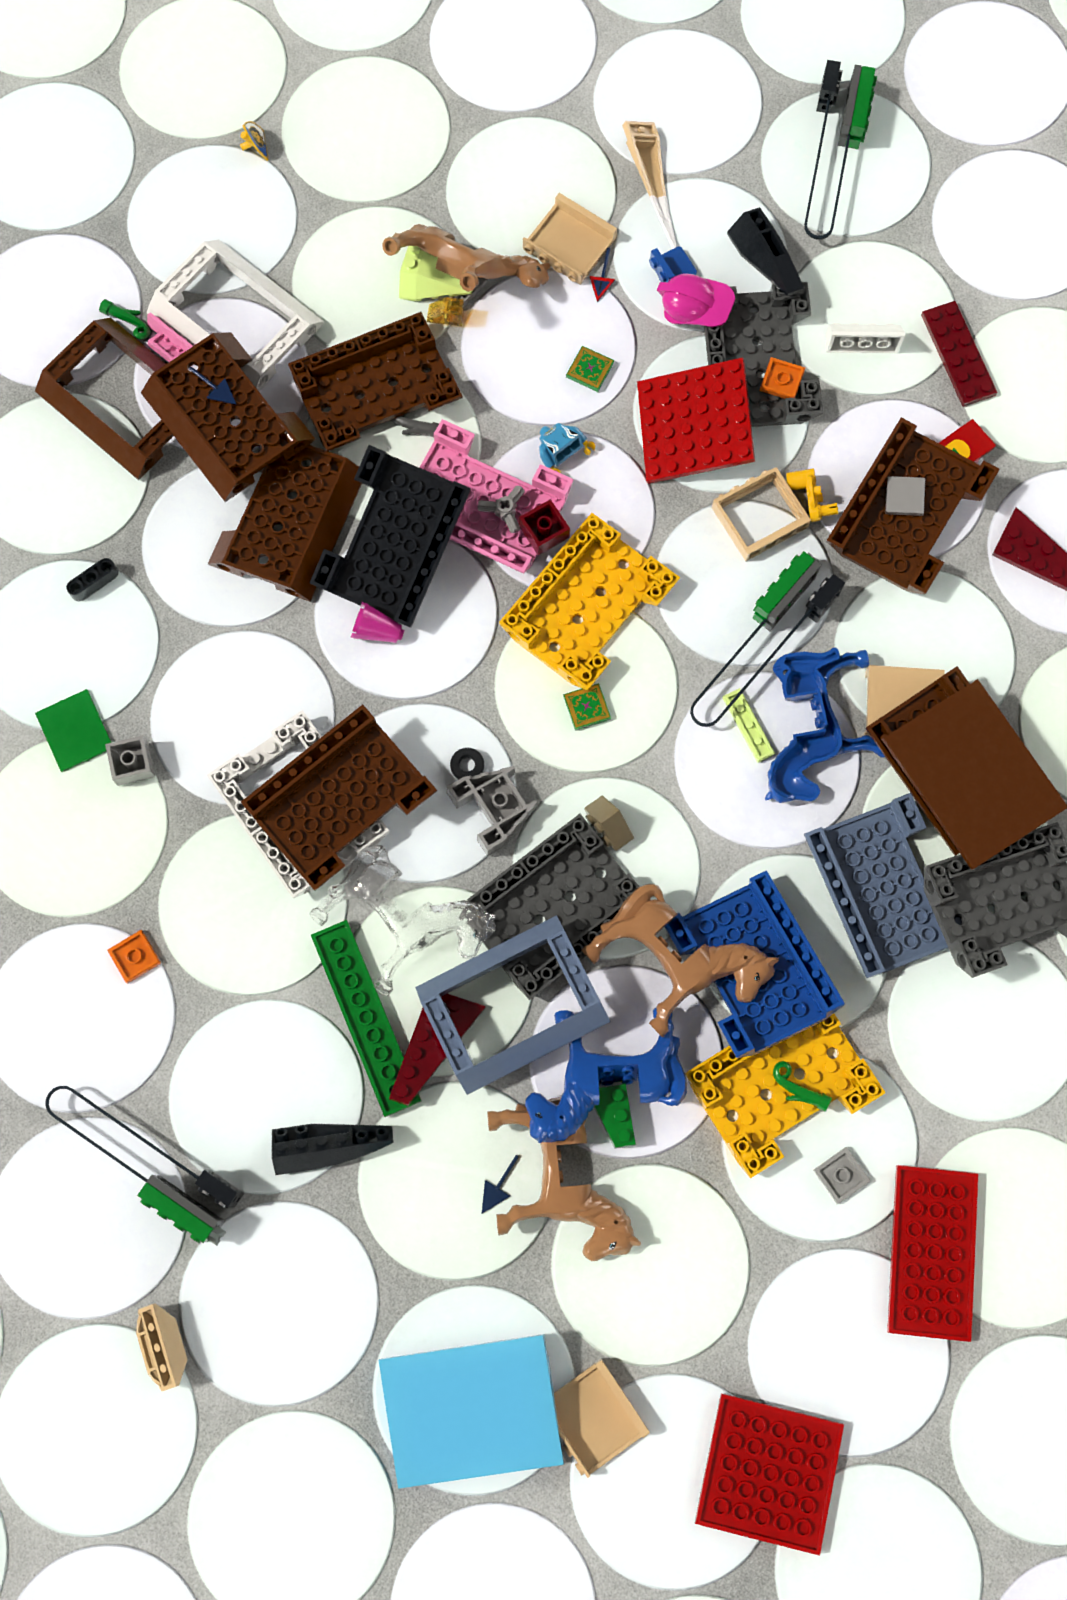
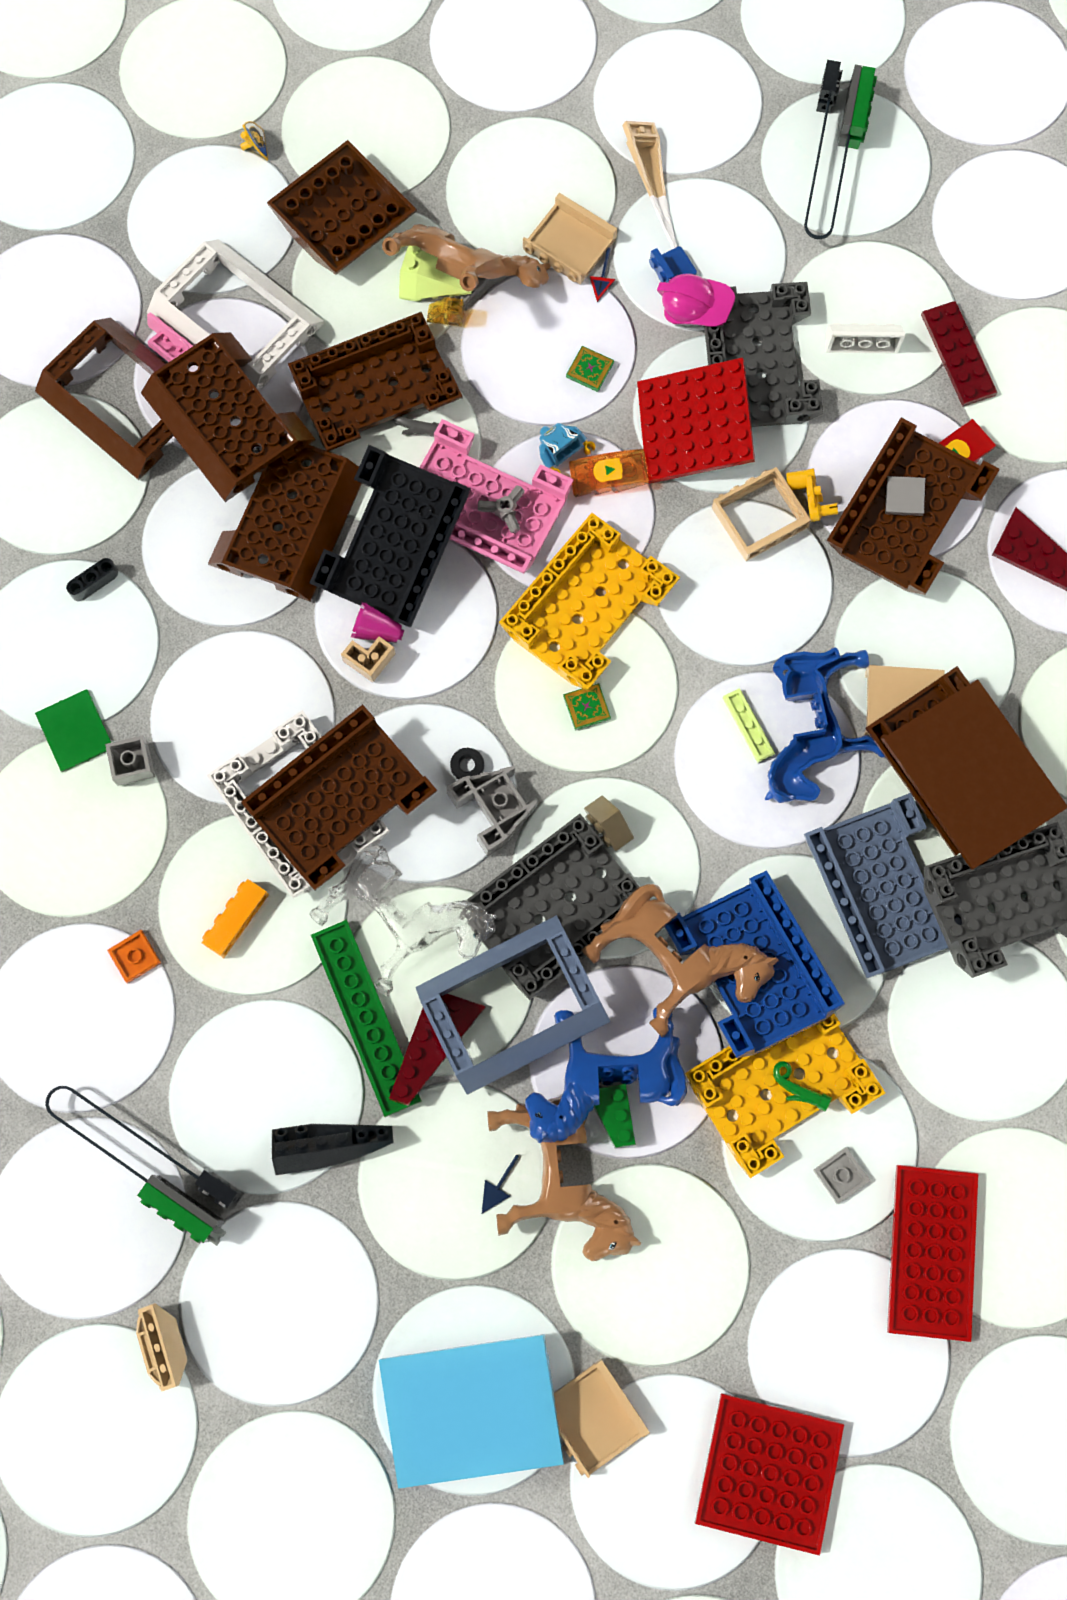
green plant [99,299,150,340] -> none
dark blue piece [189,367,237,405] -> none
dark red brick [519,499,570,556] -> none
piece [690,551,845,727] -> none
black wedge [727,207,804,296] -> none
orange tile [759,357,805,399] -> none
none -> light orange brick [201,879,269,959]
none -> reddish brown slope [267,140,417,275]
none -> tan brick [341,637,396,683]
none -> clear orange slope [569,449,649,497]

